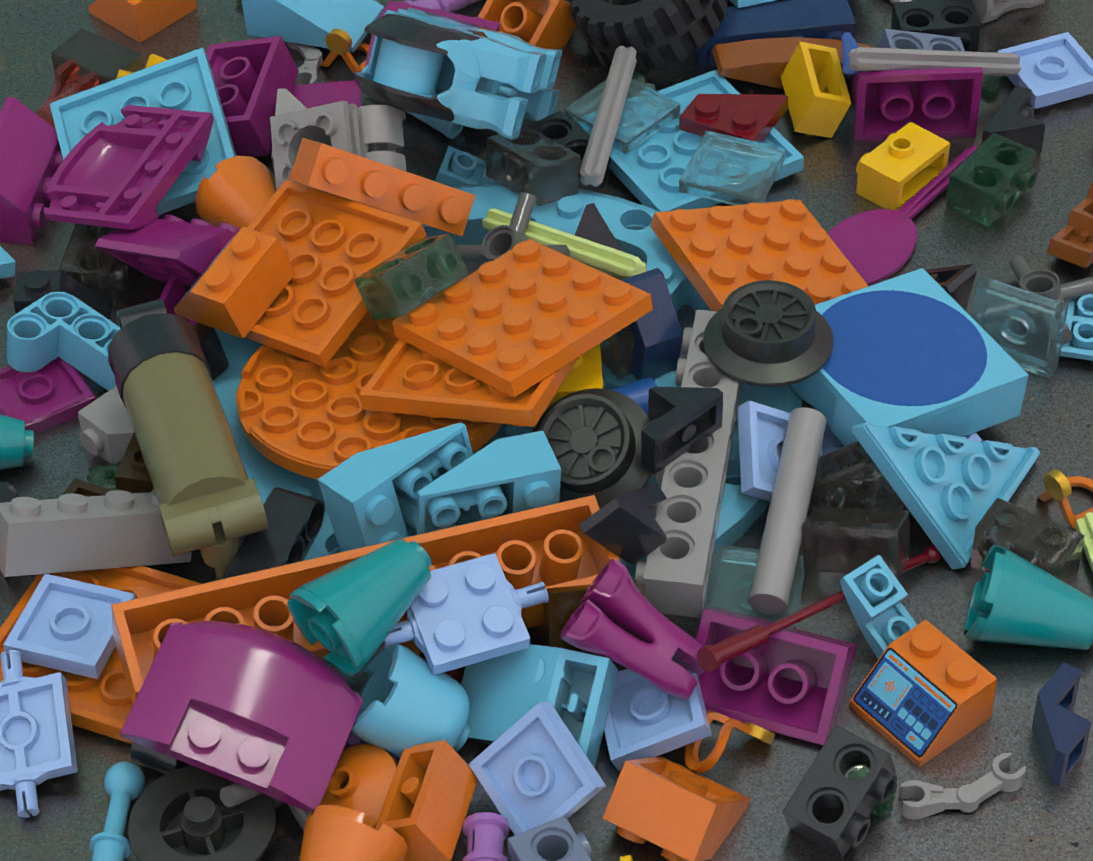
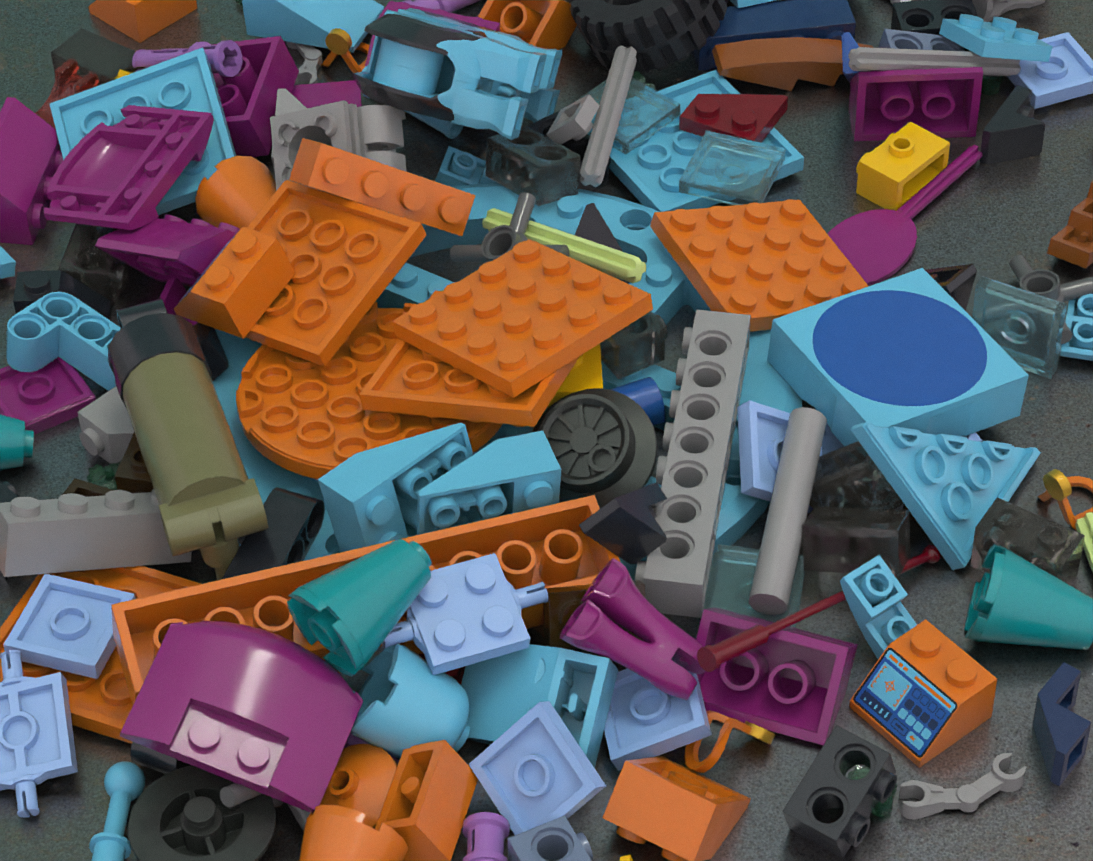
clear green brick [353,234,469,320] -> none
dark blue slope [621,268,683,380] -> none
black slope [641,387,723,474] -> none
pearl dark grey wheel [704,280,833,387] -> none
yellow brick [781,41,851,138] -> none
clear green brick [946,132,1038,227] -> none
none -> medium lavender pin [132,40,242,77]
none -> light grey plate [546,94,600,146]
none -> medium azure plate [939,14,1053,62]

